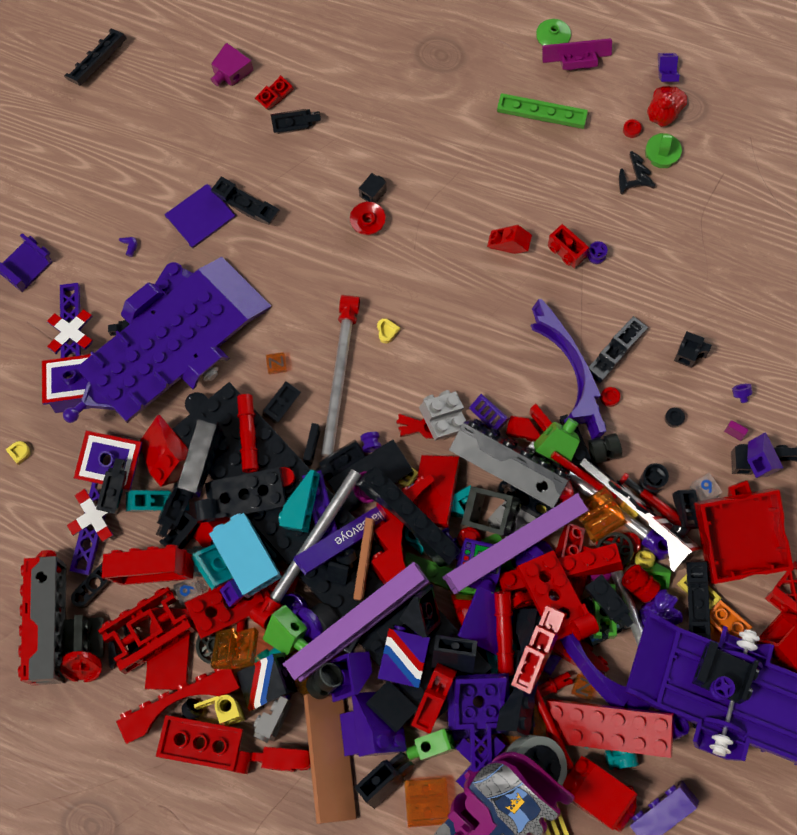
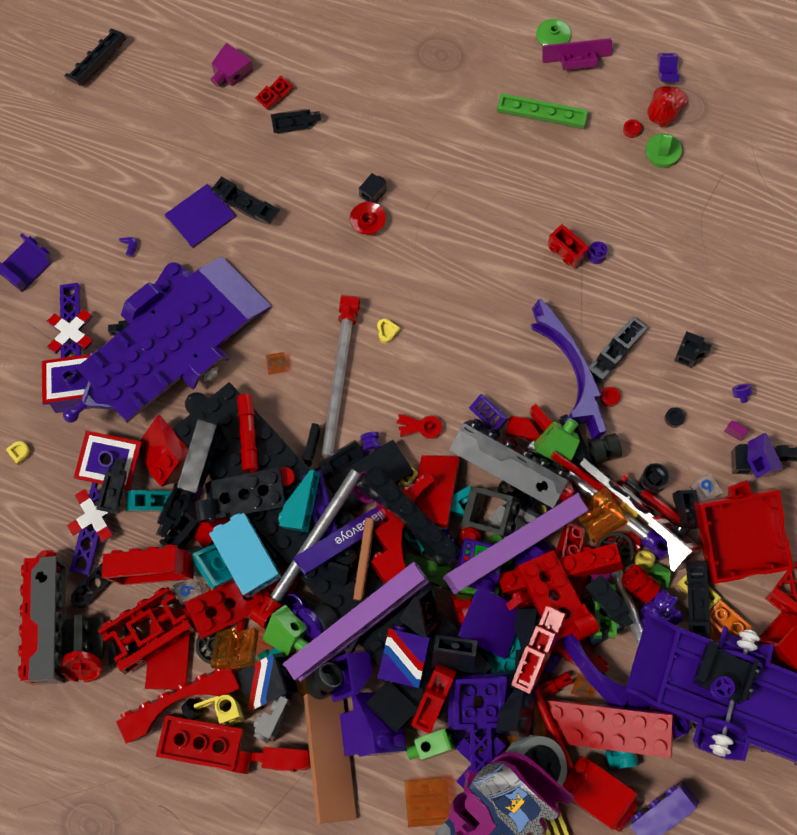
dark purple tile [220,579,244,607] -> none
black hinge [262,381,301,424] -> none
black hinge [354,752,414,809] -> none
light grey plate [419,390,466,441] -> none
red slope [487,225,532,254] -> none
red piece [494,591,515,676] -> none
black piece [619,151,655,194] -> none

